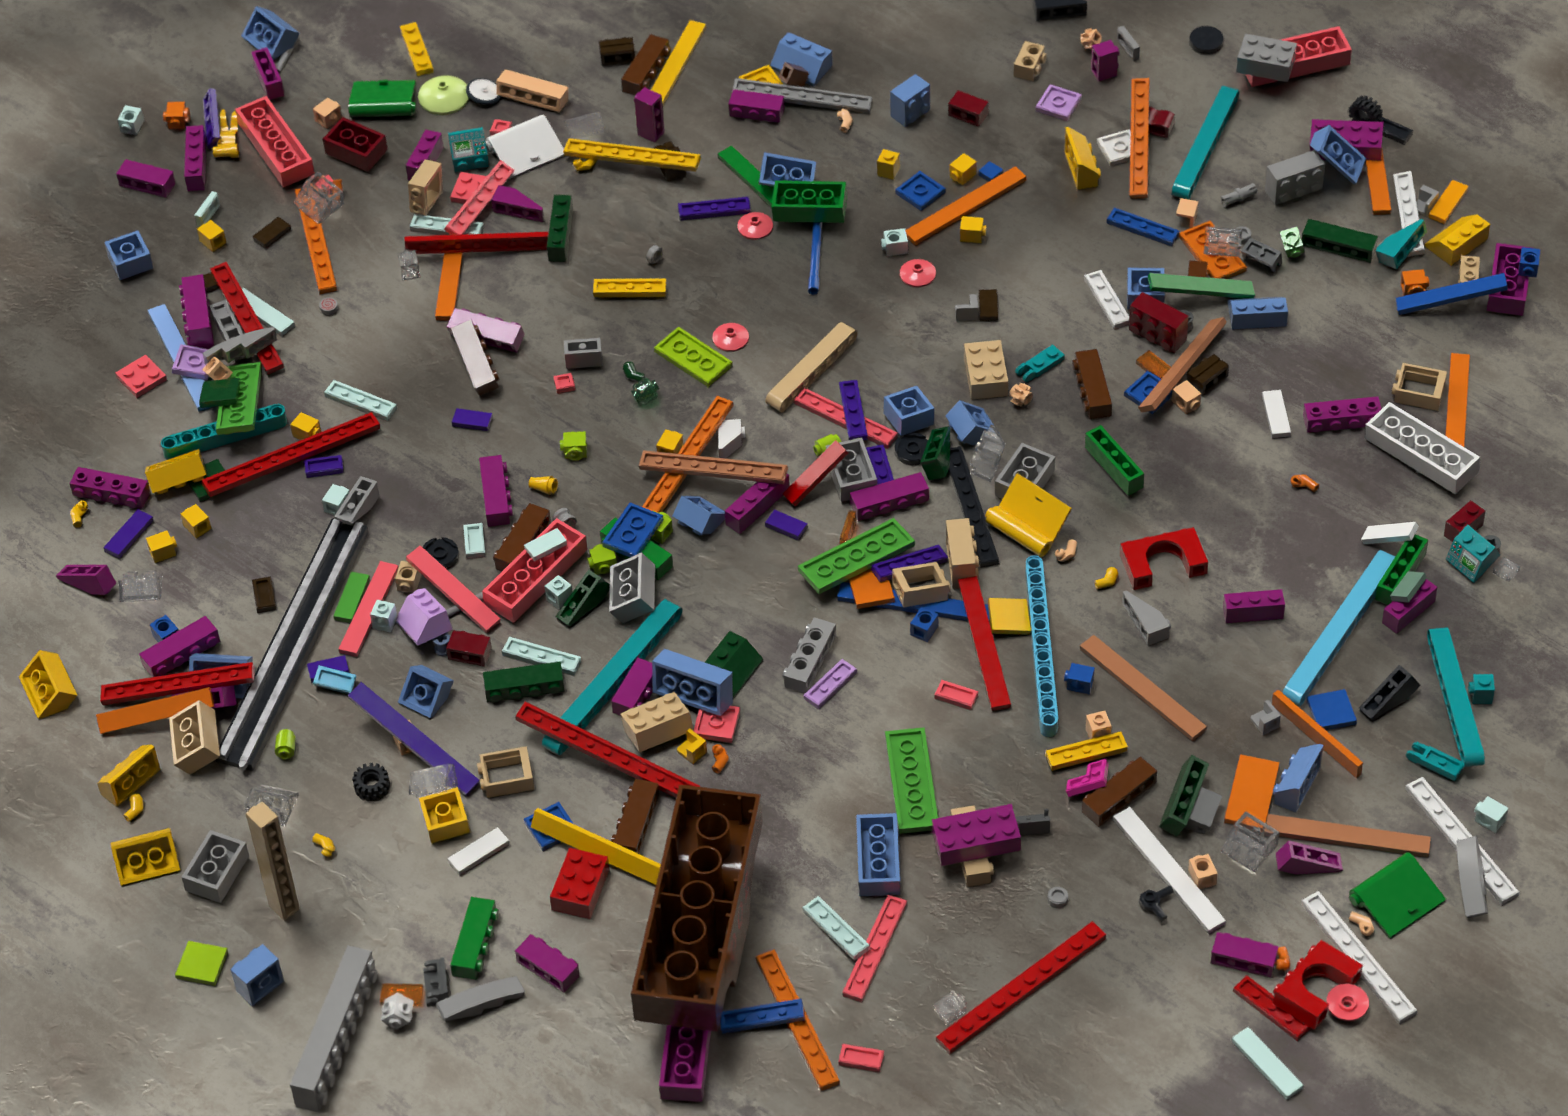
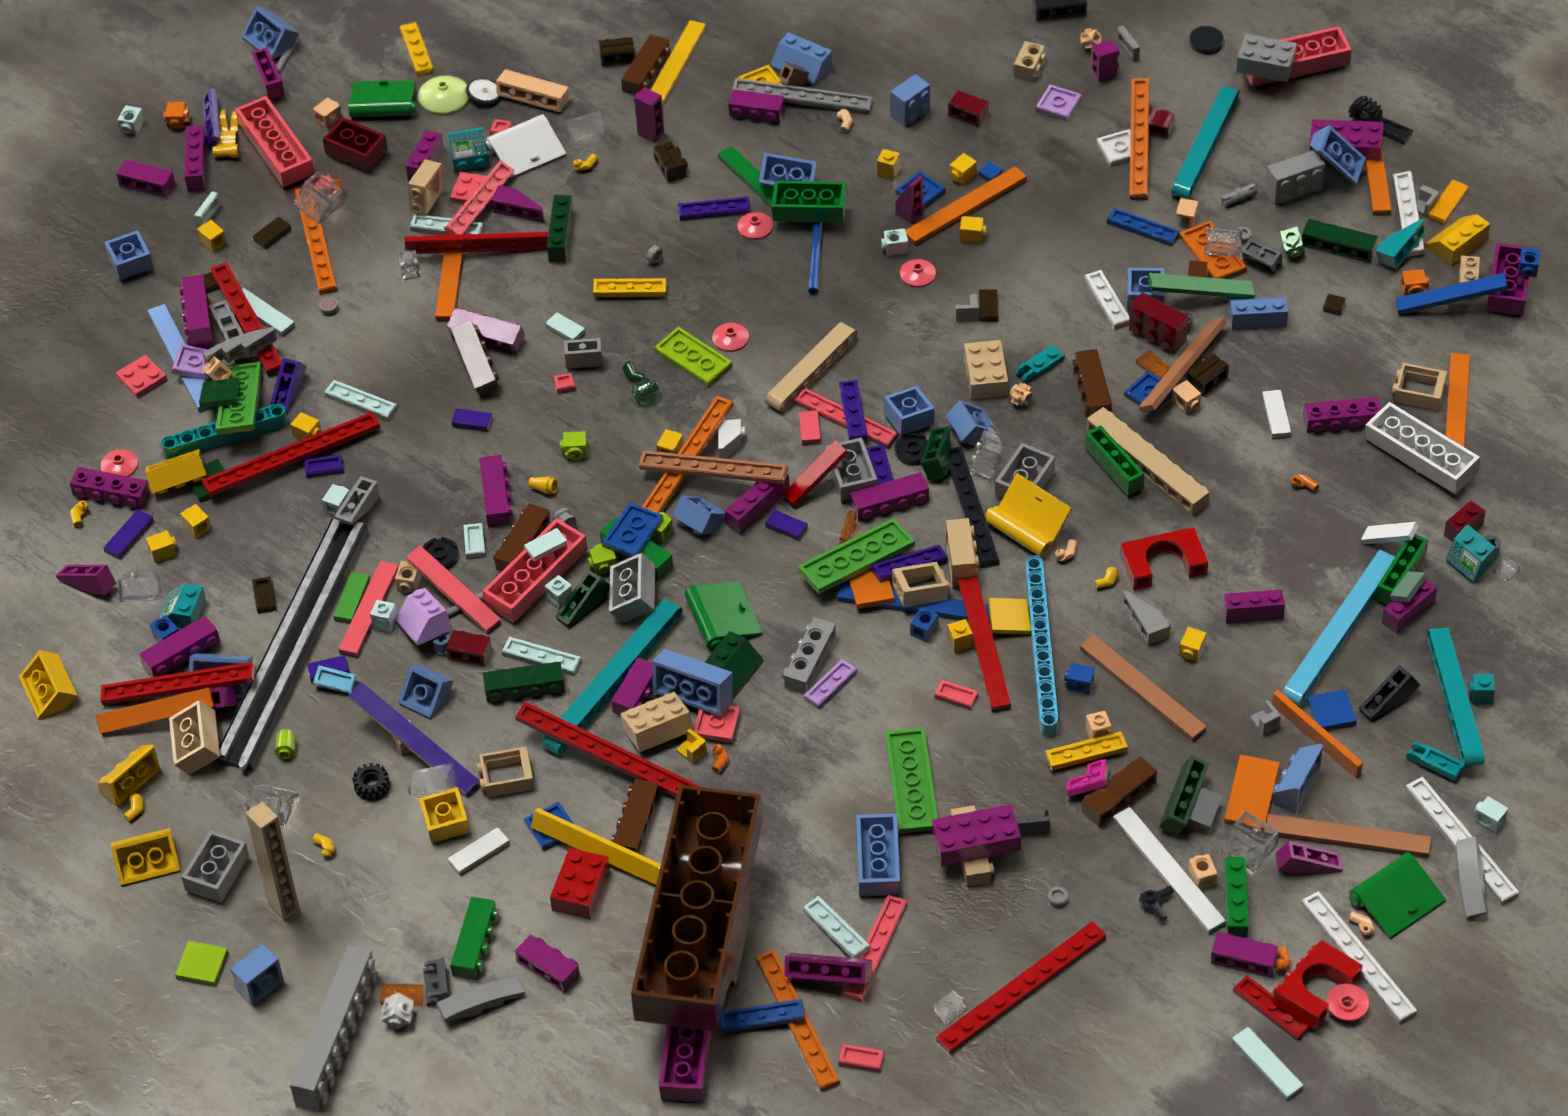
yellow tile [563,138,701,172] -> none
lime brick [813,434,841,456] -> none
yellow slope [1065,127,1101,190] -> none
none -> coral dish [101,449,138,477]
none -> teal slope [158,583,206,628]
none -> dark purple slope [270,358,306,415]
none -> light aqua tile [545,312,585,340]
none -> green door [684,581,762,650]
none -> magenta brick [784,953,872,986]
none -> coral tile [799,411,821,444]
none -> magenta slope [895,175,923,224]
none -> yellow brick [947,619,973,653]
none -> tan brick [1086,407,1209,516]
none -> yellow brick [1179,627,1207,662]
none -> green brick [1224,857,1249,938]
none -> dark brown tile [1323,294,1346,315]

